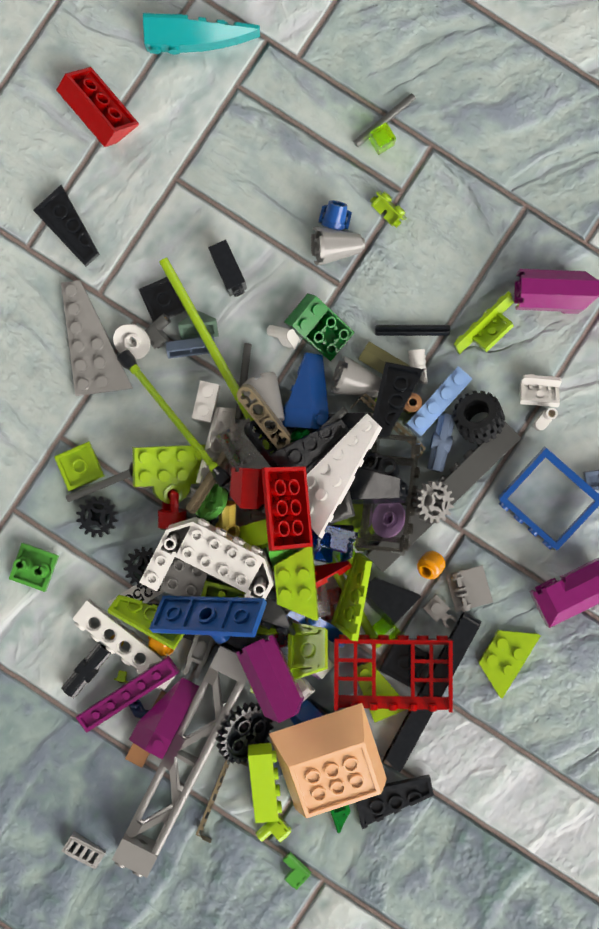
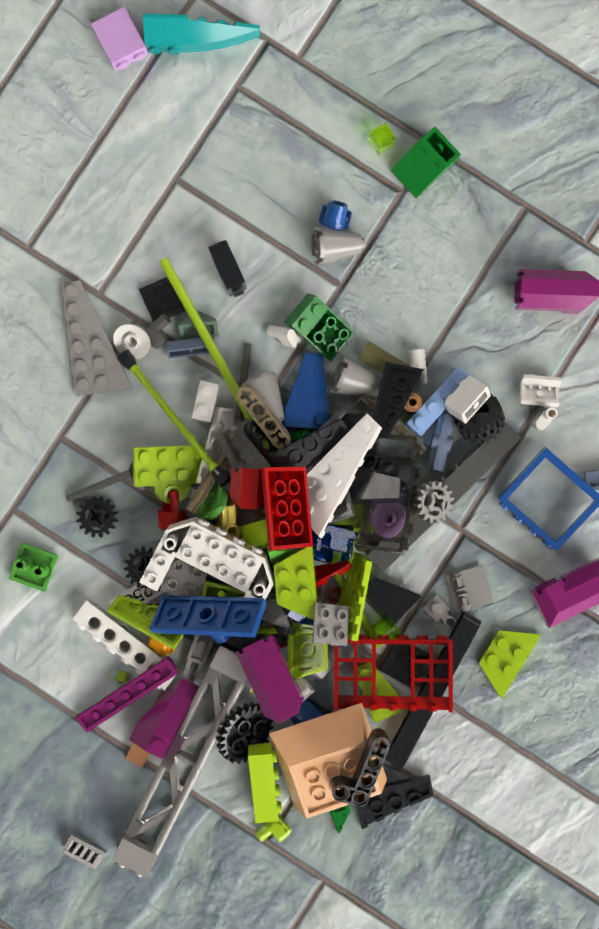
black wing [33,185,100,267] -> none
lime tile [54,441,105,492] -> none
red slope [56,67,139,147] -> none
black piece [61,643,112,699] -> none
dark blue arm [129,699,149,719] -> none
dark tan piece [196,760,248,843] -> none
bright green piece [283,852,312,890] -> none
dark grey bar [353,93,416,147] -> none
lime hinge [370,191,407,228] -> none
black axle [375,325,450,336] -> none
light orange head [417,551,445,580] -> none
lime bracket [454,291,514,354] -> none
none -> lavender brick [91,6,148,71]
none -> light grey hinge [313,602,349,646]
none -> black beam [330,728,390,807]
none -> green slope [391,127,461,198]
none -> white brick [444,375,491,424]

